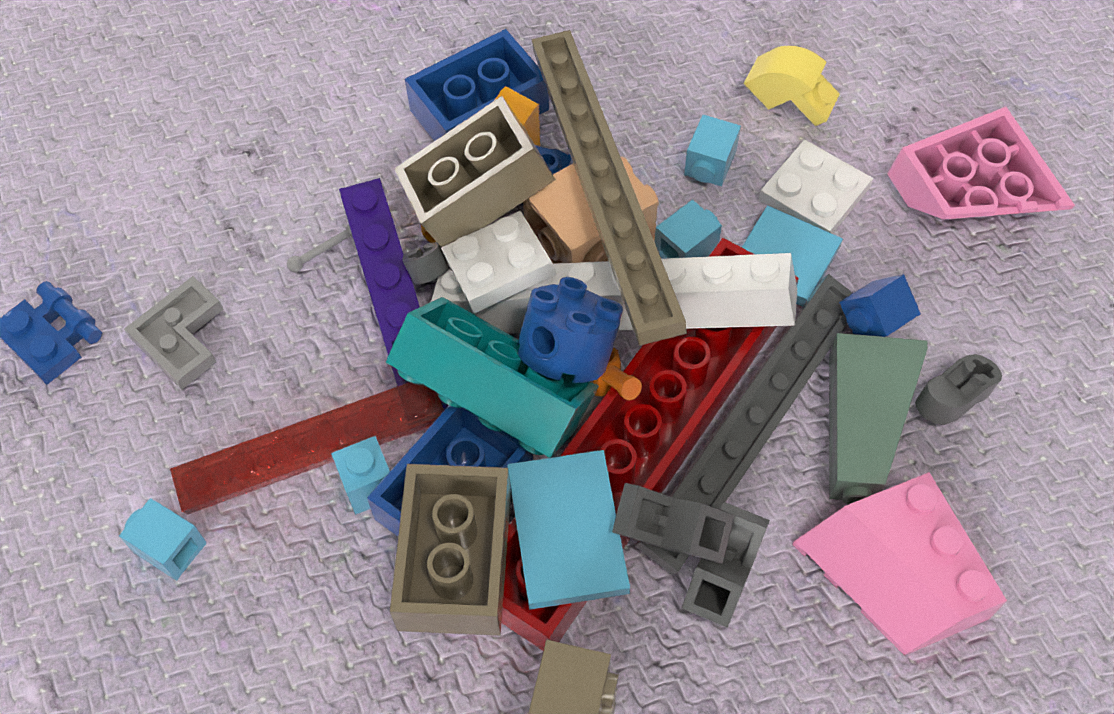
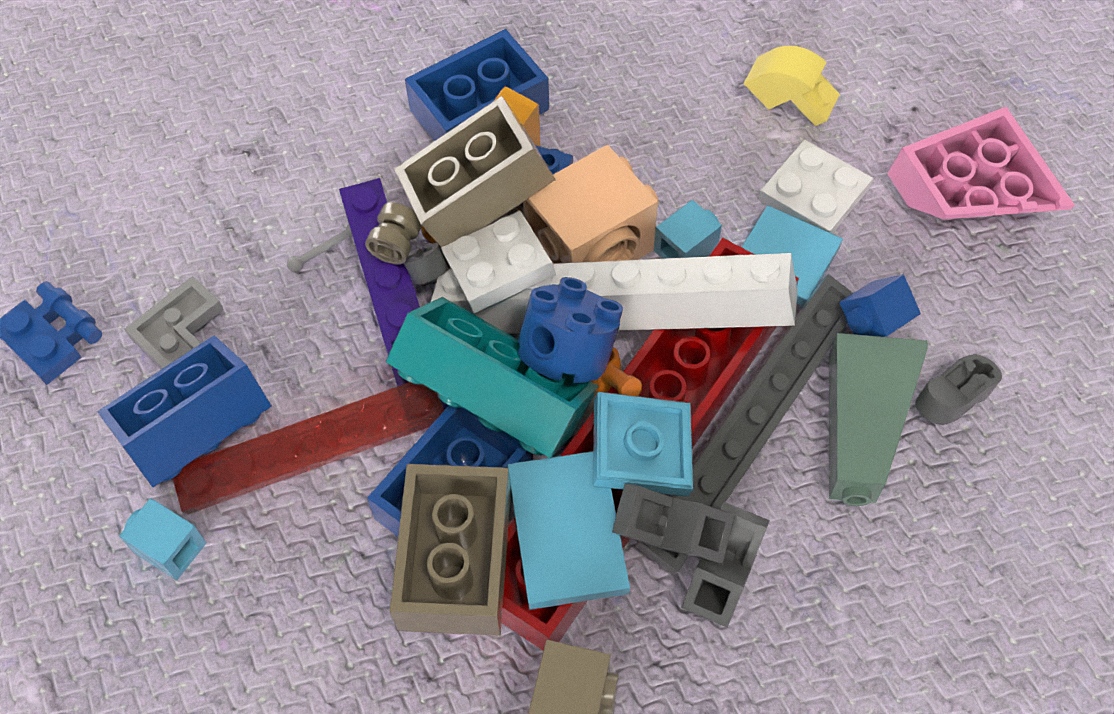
medium azure brick [331,436,390,515] -> none
dark tan plate [531,30,687,346] -> none
medium azure brick [684,115,741,187] -> none
bright pink wedge [792,472,1007,656] -> none
none -> blue brick [97,335,272,488]
none -> dark tan wheel [365,202,422,264]
none -> medium azure tile [593,392,693,497]

